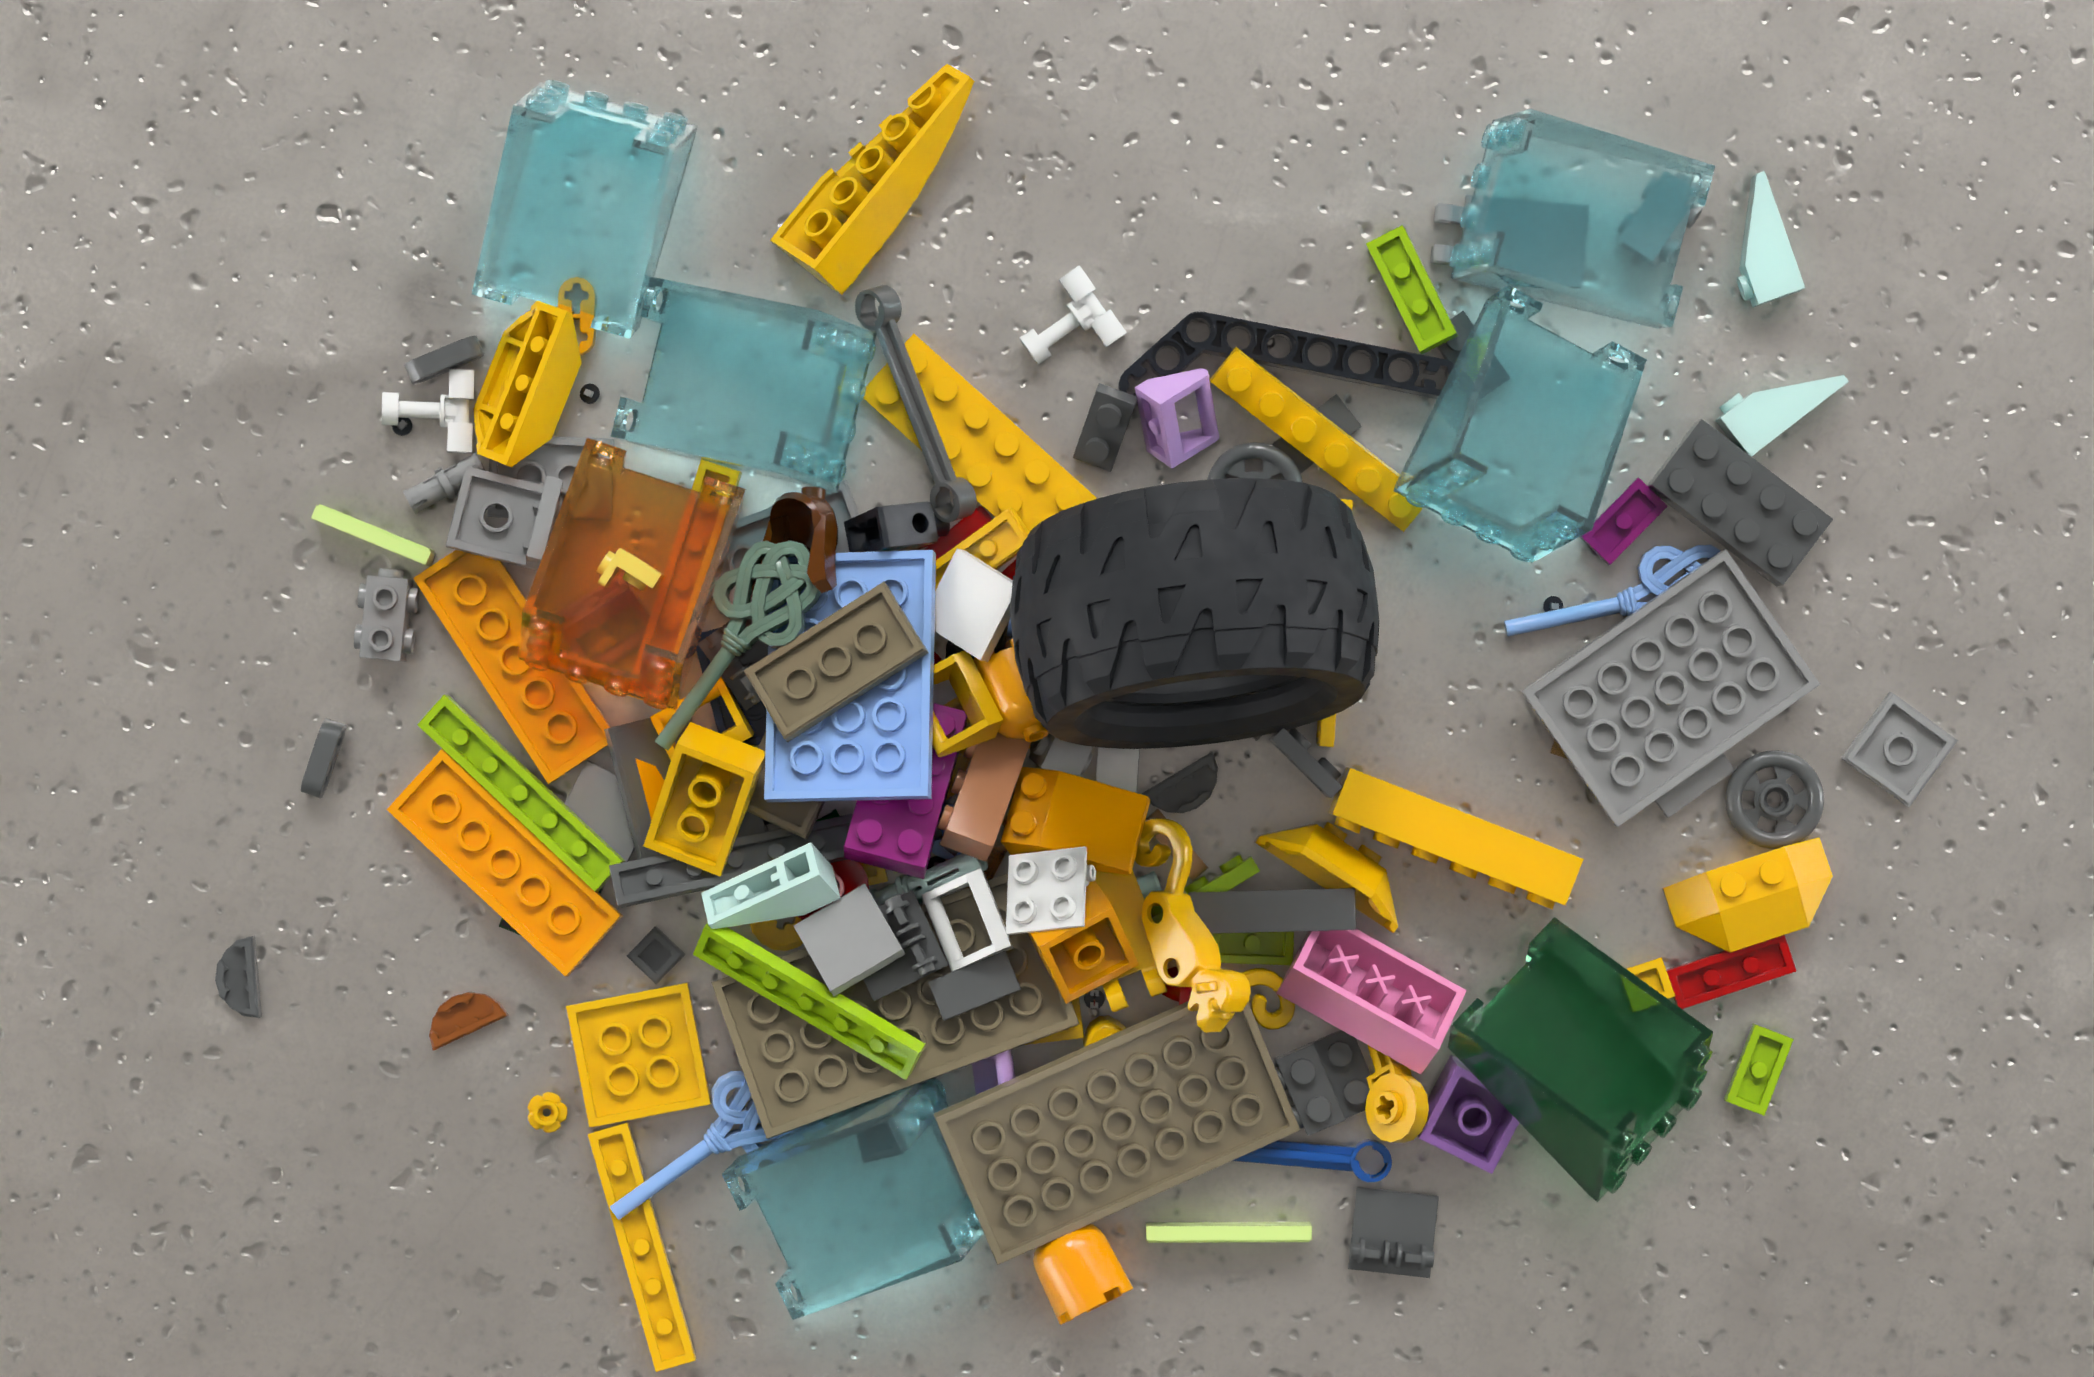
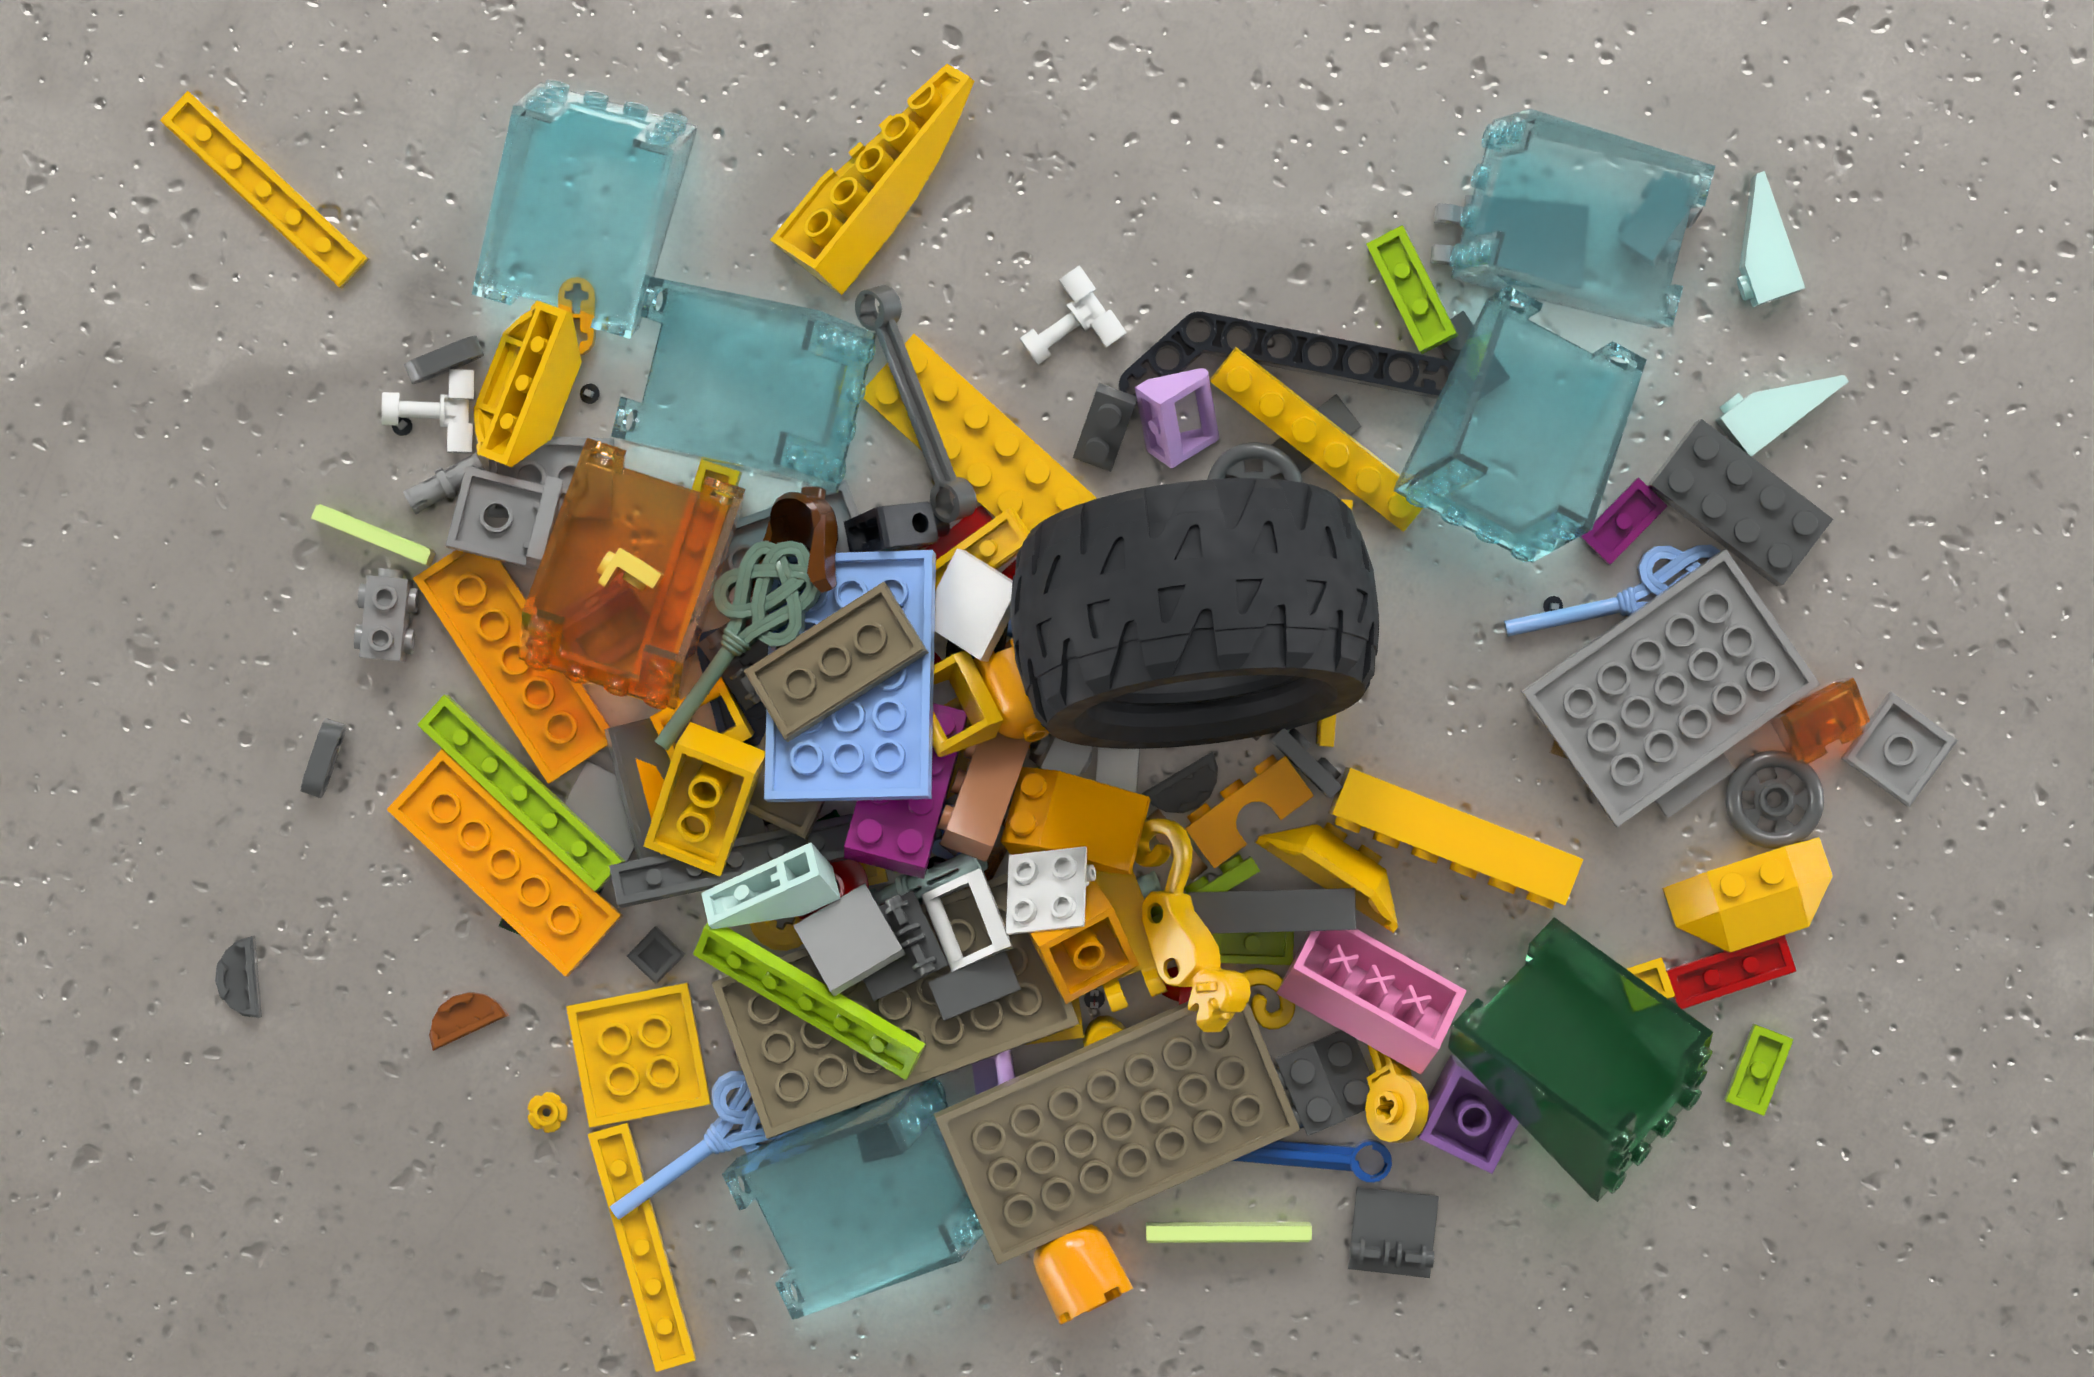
none -> yellow tile [160,90,369,289]
none -> light orange arch [1185,754,1314,869]
none -> clear orange slope [1769,677,1870,764]

